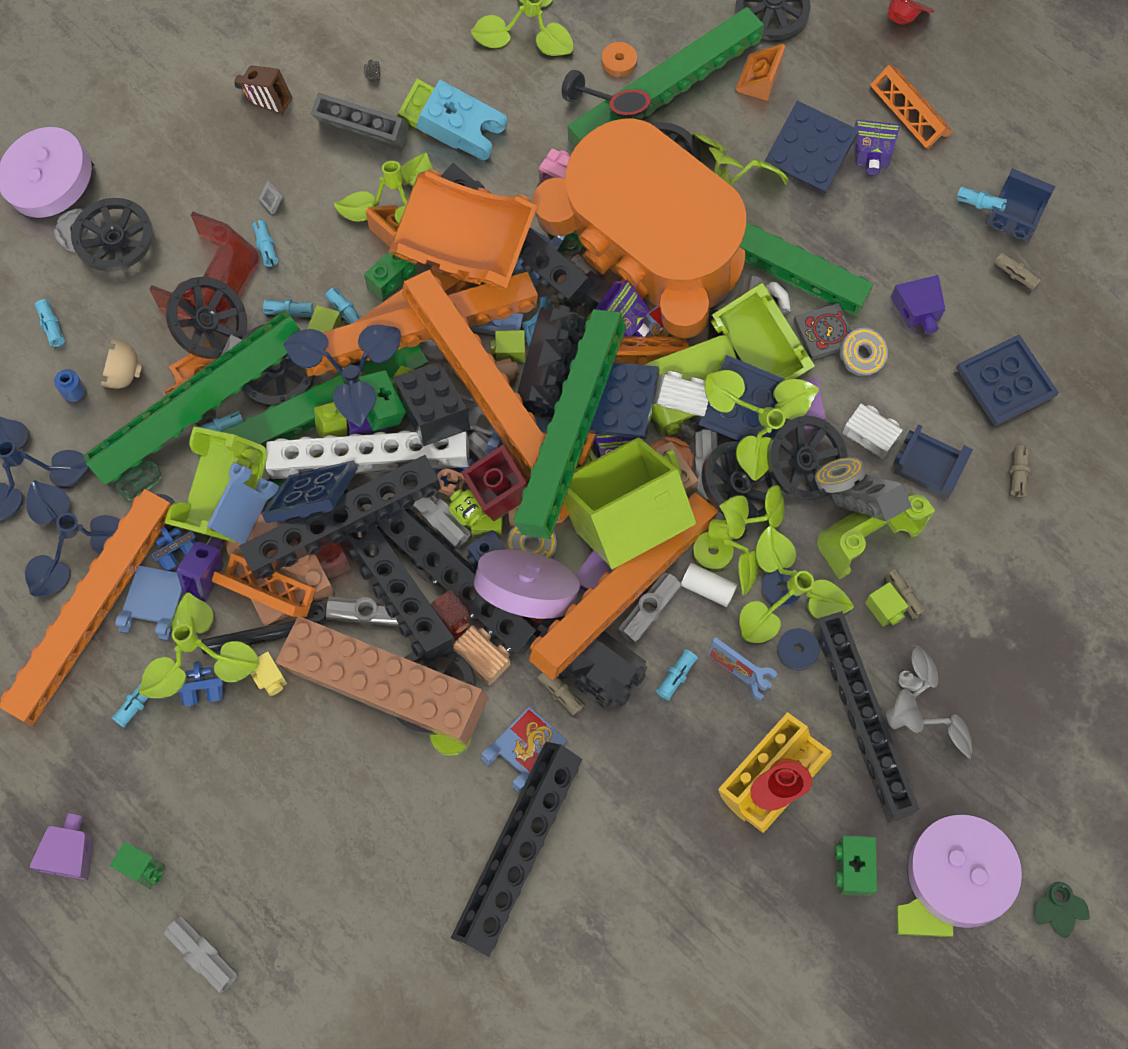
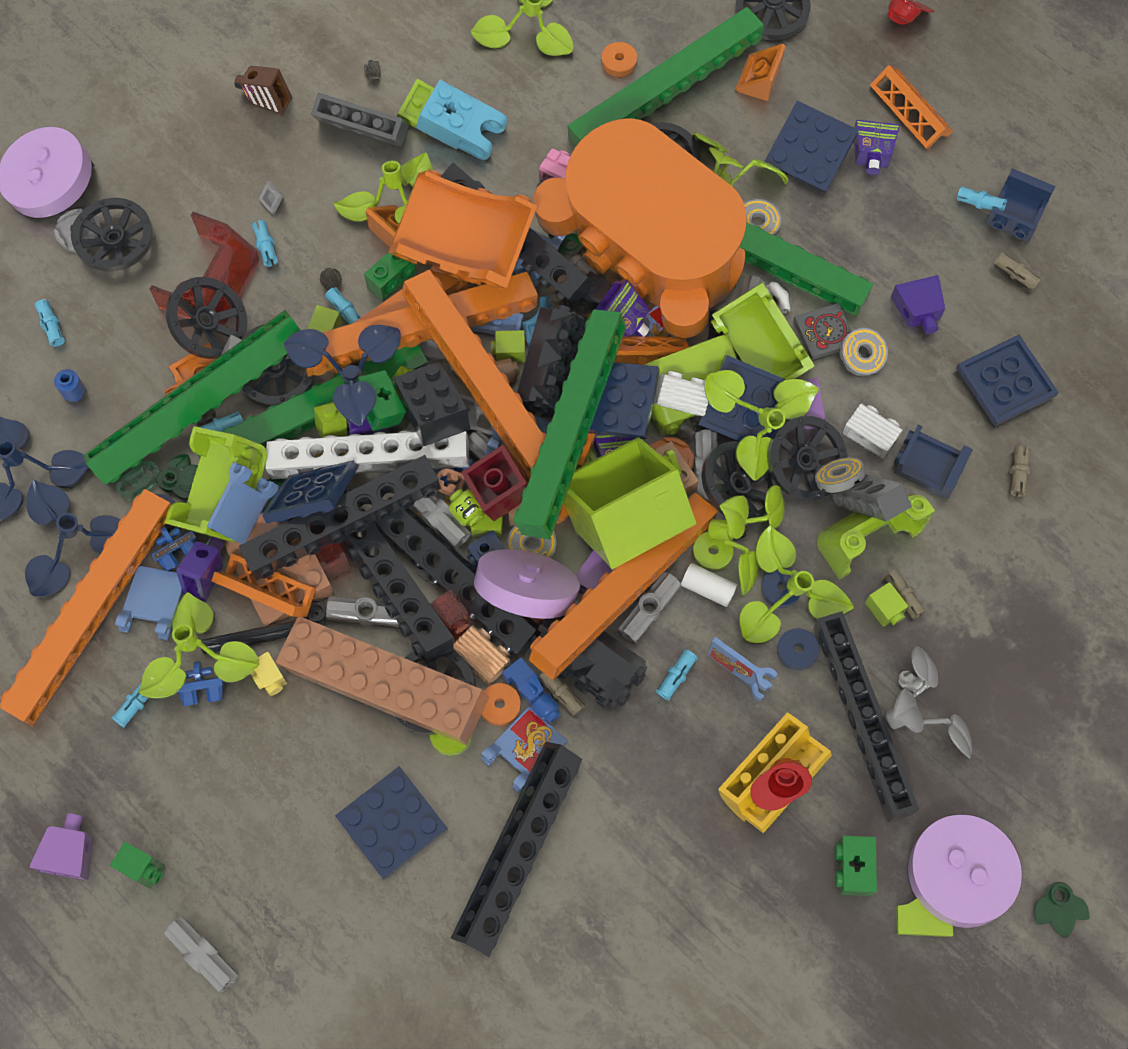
tan cylinder [100,339,142,389] -> none
medium azure pin [263,299,313,318] -> none
black piece [562,70,650,117] -> none
none -> dark green plate [157,454,198,499]
none -> clear smoke plate [320,268,342,290]
none -> dark blue plate [335,766,448,880]
none -> orange piece [481,683,521,726]
none -> blue piece [502,657,561,724]
none -> light grey tile [744,199,781,235]

